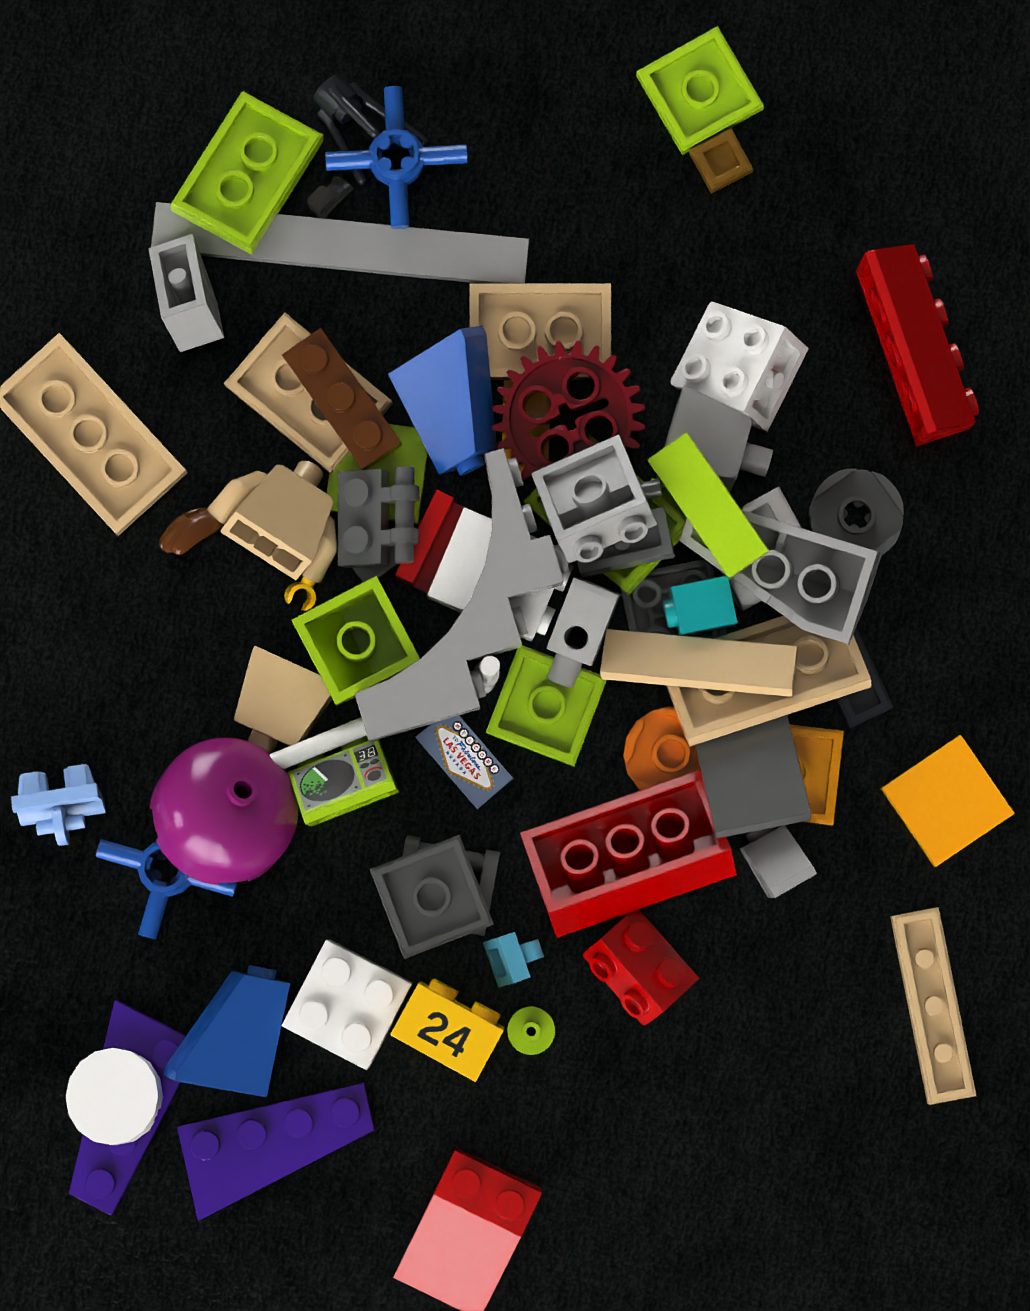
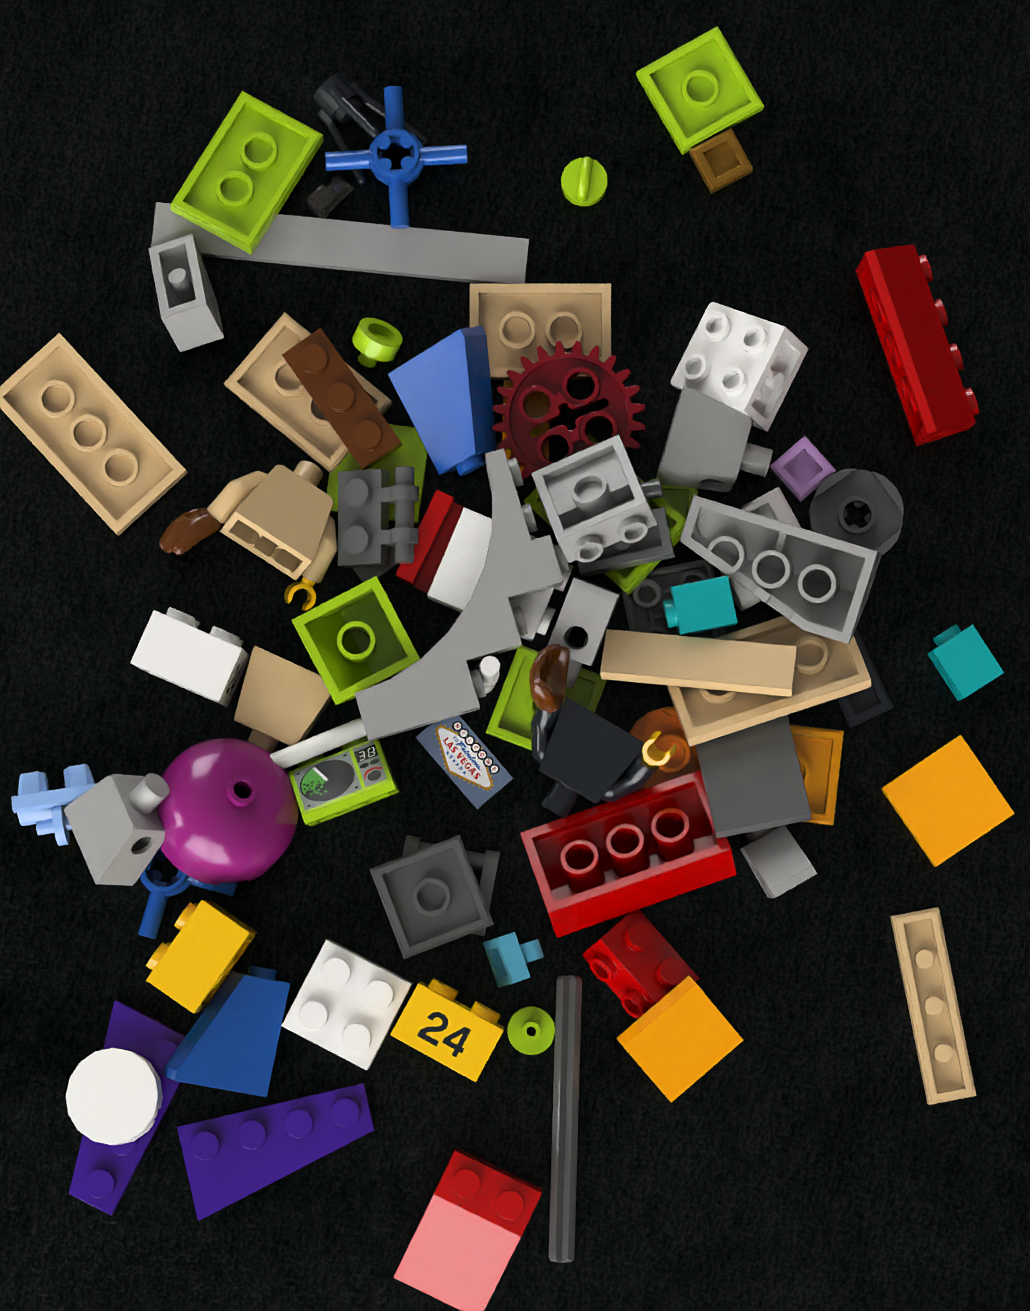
lime tile [648,432,770,579] -> none
none -> light grey torso [64,773,169,886]
none -> white brick [130,607,250,707]
none -> yellow brick [146,900,258,1013]
none -> lime tile [352,318,403,368]
none -> black torso [529,644,677,819]
none -> dark grey axle [549,975,582,1263]
none -> lime tile [561,156,608,207]
none -> light orange tile [616,976,743,1103]
none -> lavender tile [769,436,836,503]
none -> teal brick [927,624,1004,701]

